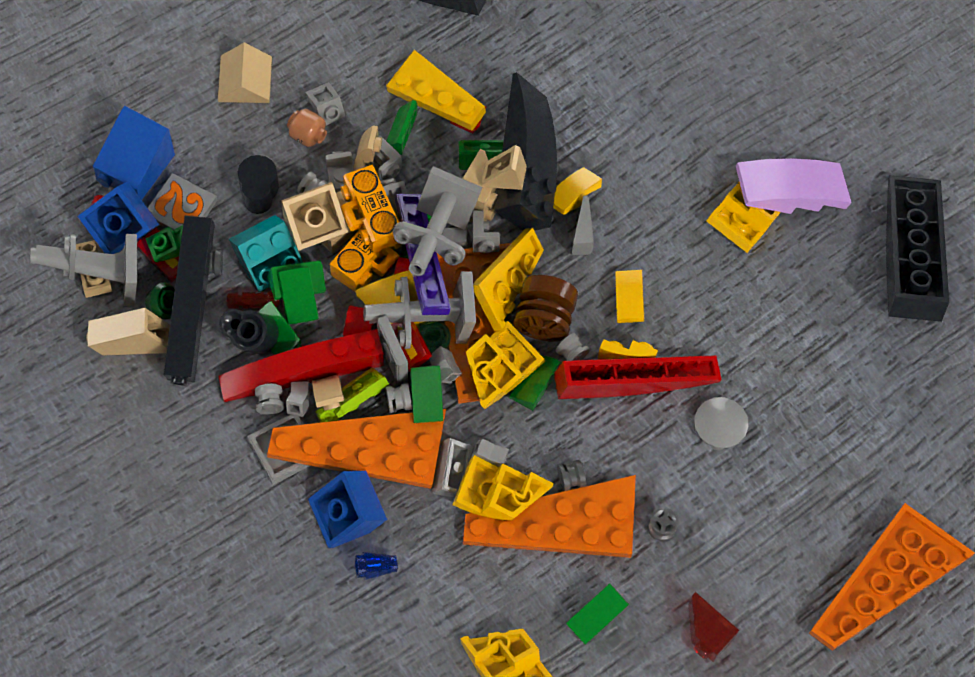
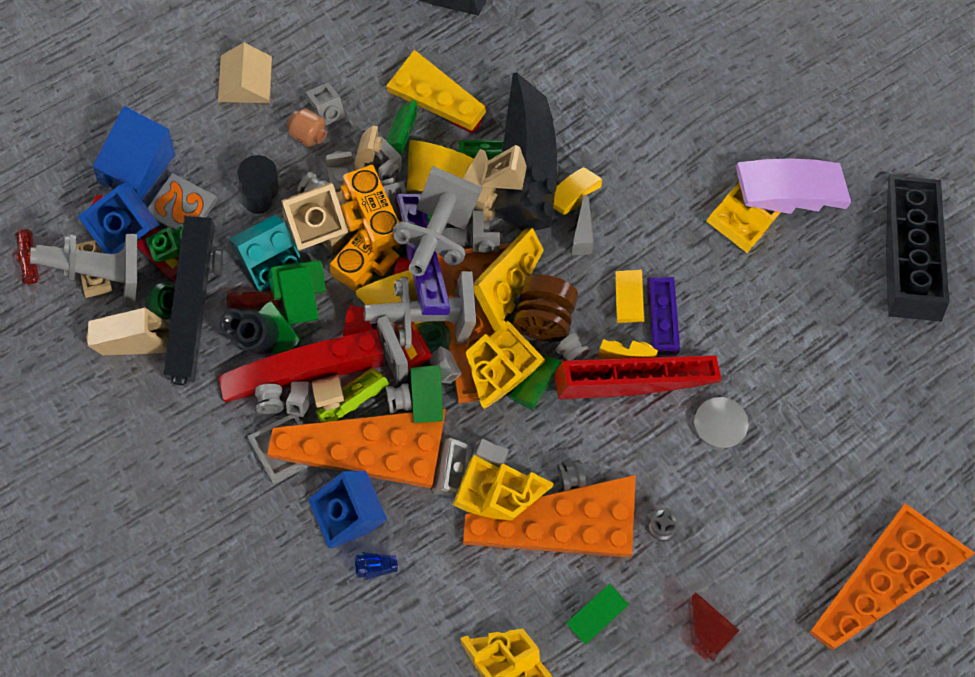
none -> clear red pin [15,229,40,285]
none -> yellow slope [407,140,474,194]
none -> dark purple tile [647,277,680,354]

